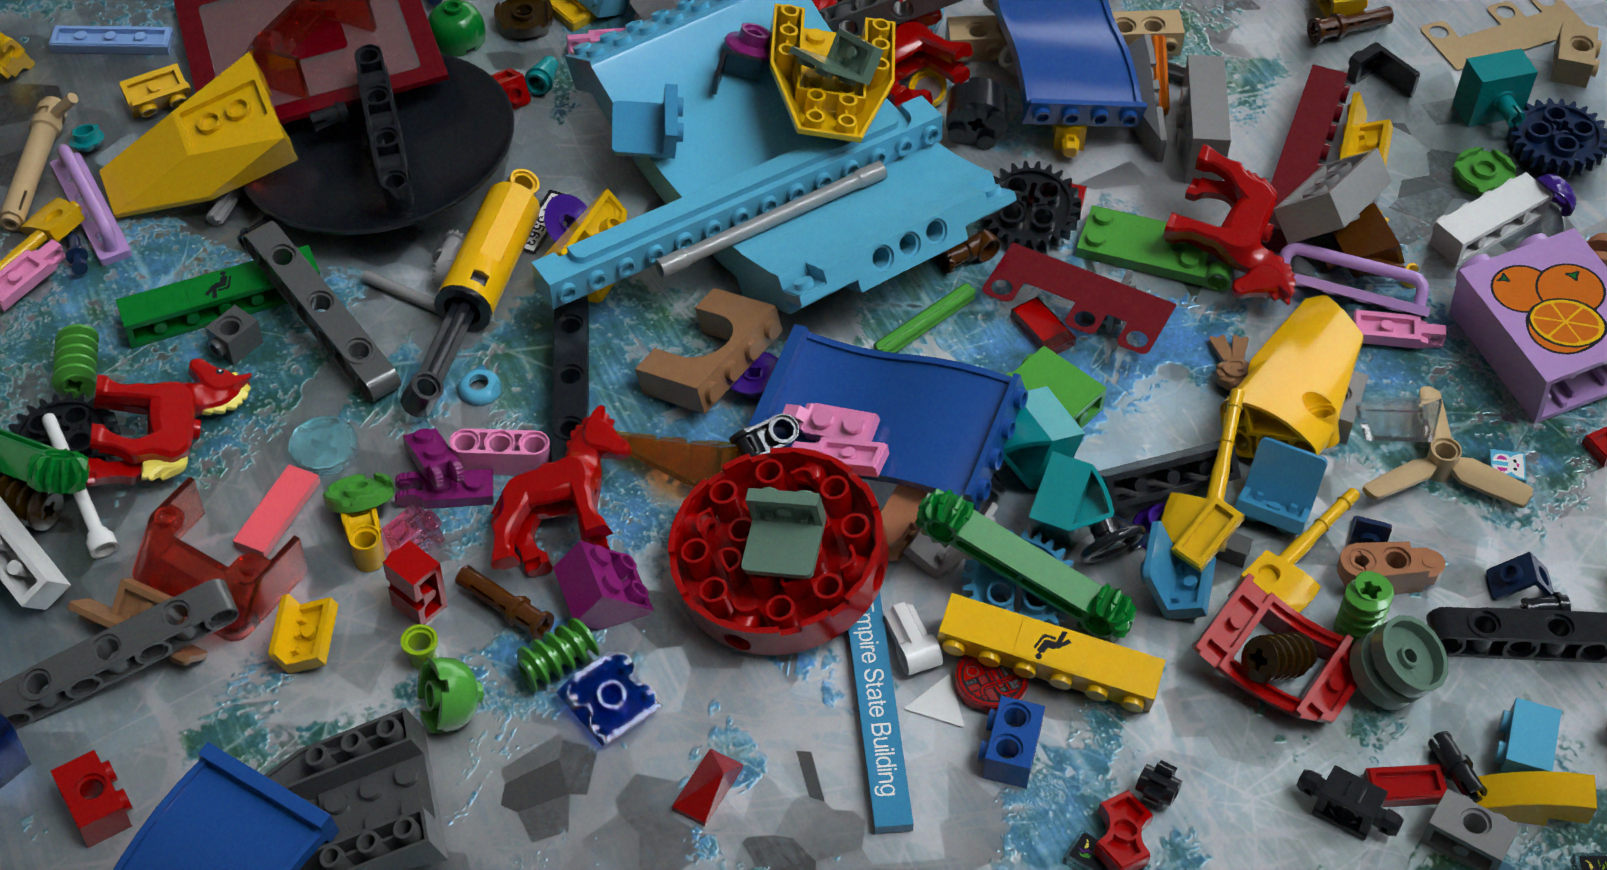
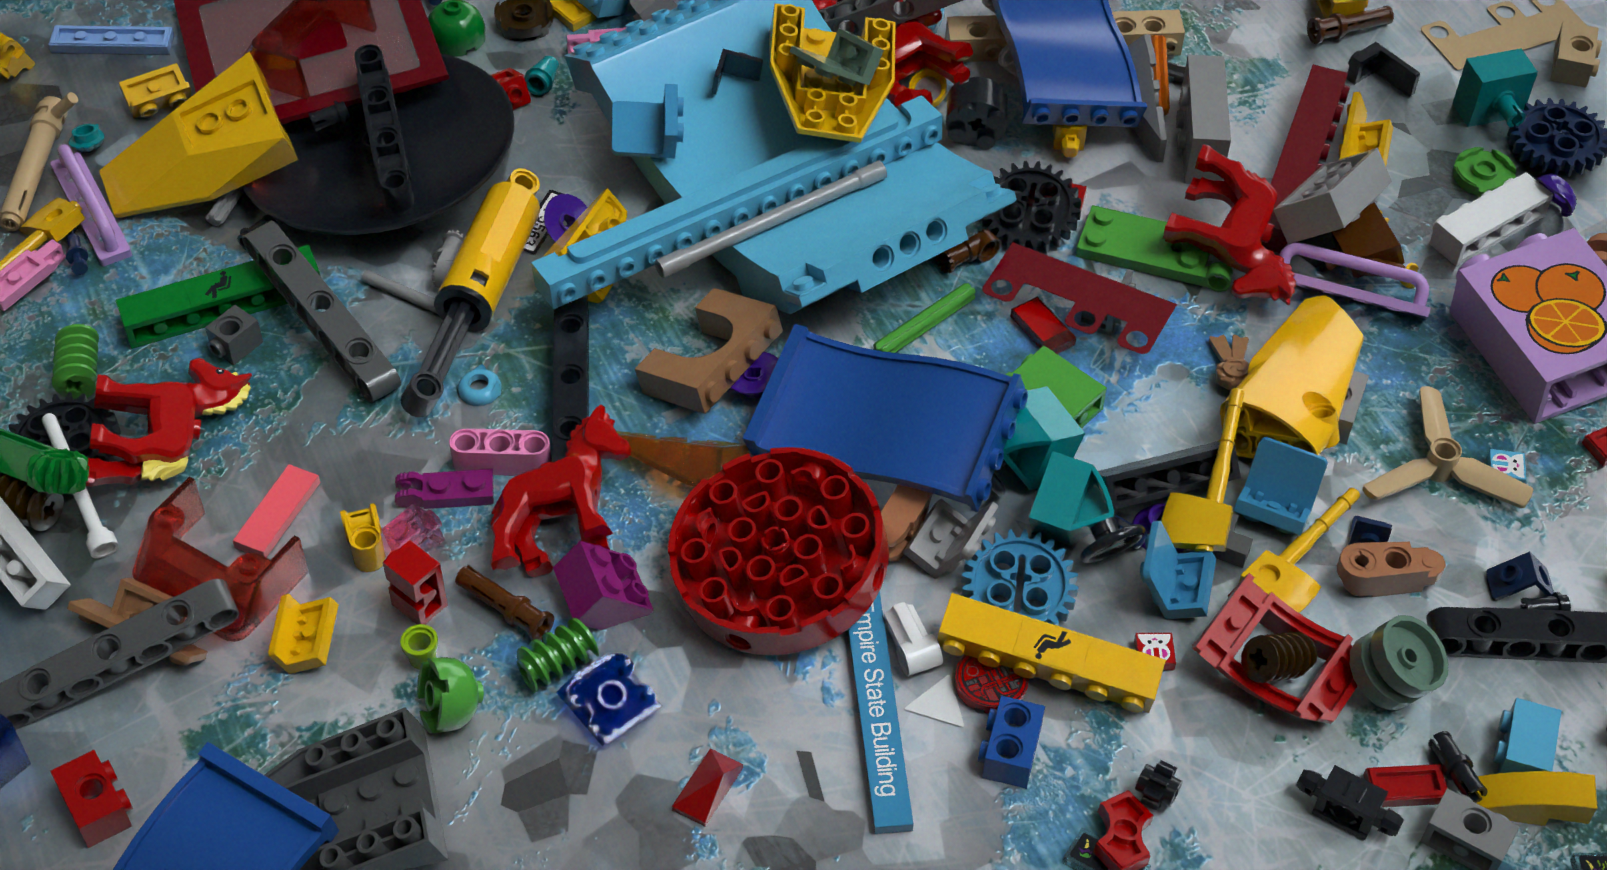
clear light blue tile [289,416,359,476] -> none
bright green tile [323,473,395,513] -> none
magenta hinge [403,428,465,488] -> none
magenta piece [724,23,771,60] -> none
black piece [729,413,799,457] -> none
sand green bracket [741,487,827,579] -> none
bright pink hinge [783,403,880,442] -> none
bright pink hinge [791,437,889,477] -> none
green arm [915,488,1137,642] -> none
yellow tile [1171,495,1245,573] -> none
bright green piece [1333,571,1394,646] -> none
bright pink hinge [1352,310,1446,349] -> none
clear slope [1356,397,1442,442] -> none
none -> tile [1134,633,1176,670]

